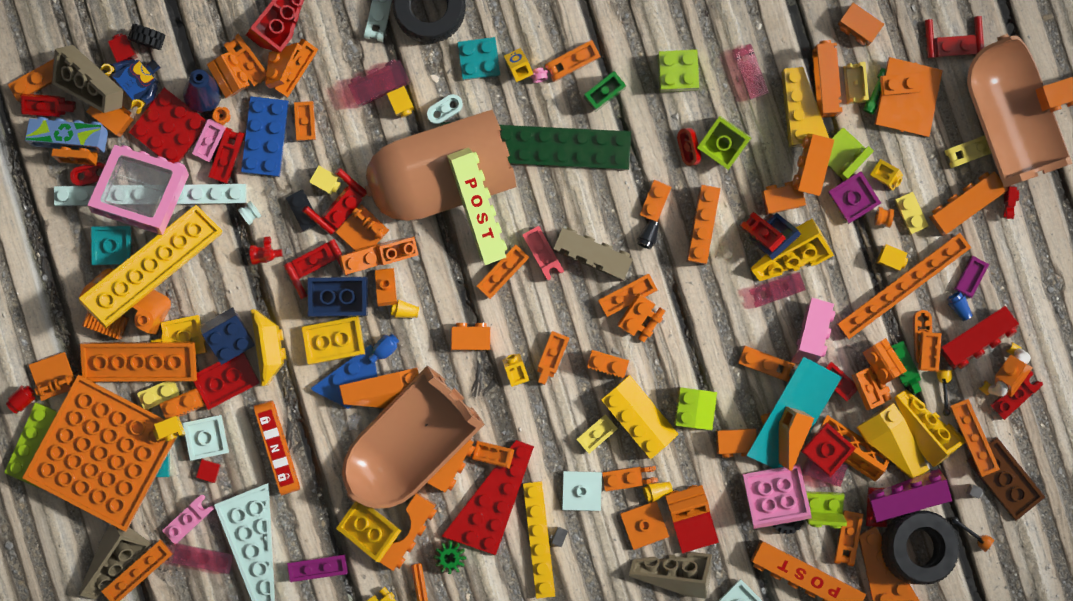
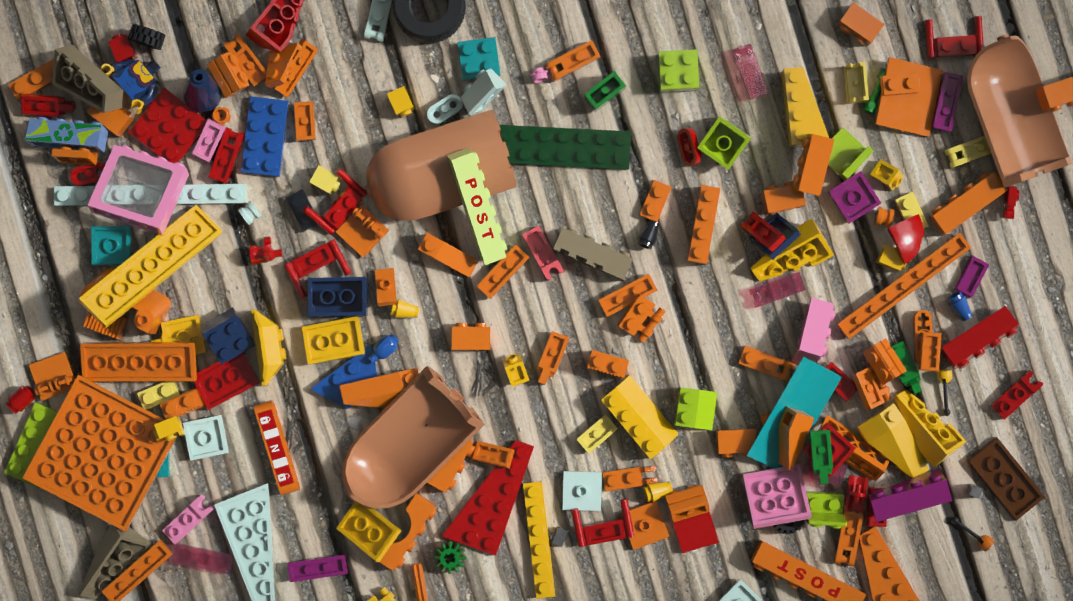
red tile [196,459,221,483] -> none
orange slope [339,237,418,275] -> none
clear pink brick [348,60,411,108] -> none
yellow brick [504,48,533,83] -> none
dark tan wedge [629,552,712,599] -> none
orange door [812,40,843,118] -> none
black tyre [881,510,960,585] -> none
orange plate [950,399,1000,477] -> none
torso [978,342,1033,397] -> none
none -> orange slope [418,233,478,278]
none -> light aqua slope [461,69,507,116]
none -> red plate [571,498,635,547]
none -> green hinge [809,430,833,485]
none -> red hips [844,475,869,513]
none -> red brick [887,214,924,265]
none -> magenta plate [932,72,964,132]

